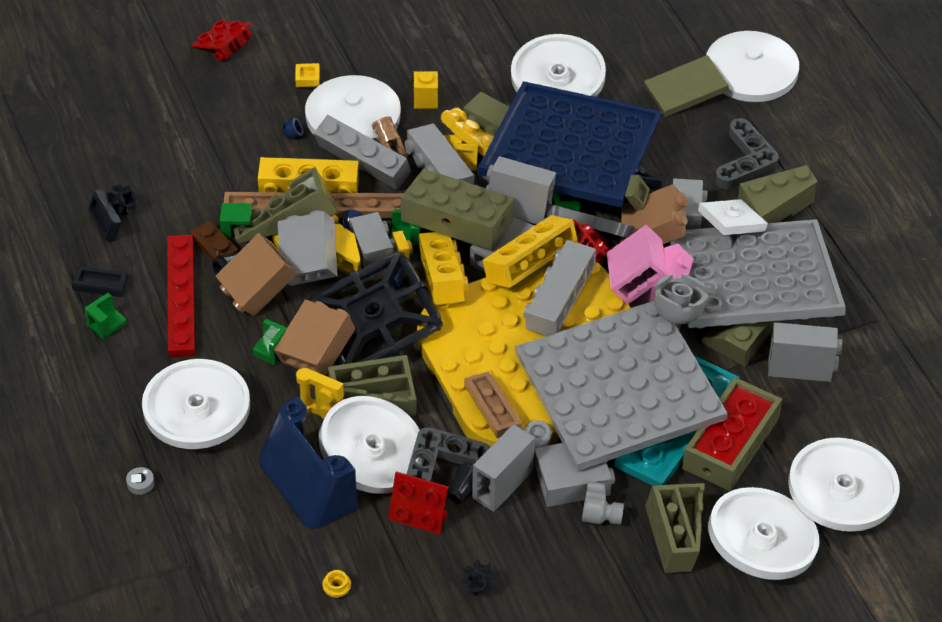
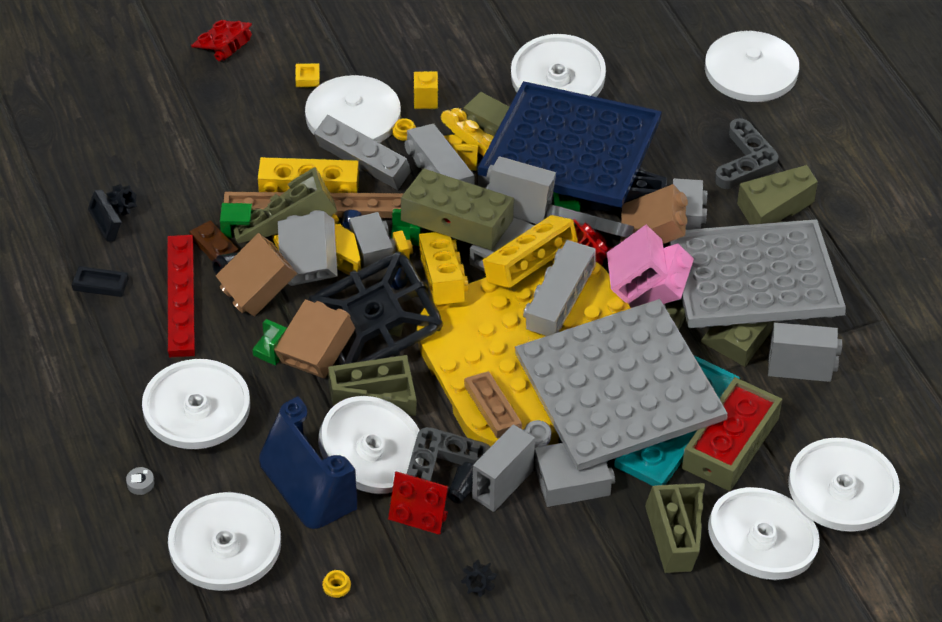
green panel [84,293,126,339] -> none
dark blue hinge [283,118,303,139] -> none
yellow plate [296,368,344,419] -> none
medium nougat hinge [371,116,408,158] -> none
light grey piece [582,481,624,525] -> none
olive tile [625,175,649,210] -> none
olive tile [644,55,729,117] -> none
light grey cylinder [654,274,708,324] -> none
white plate [698,199,768,235] -> none
none -> white dish [168,492,281,591]
none -> yellow plate [392,118,416,141]

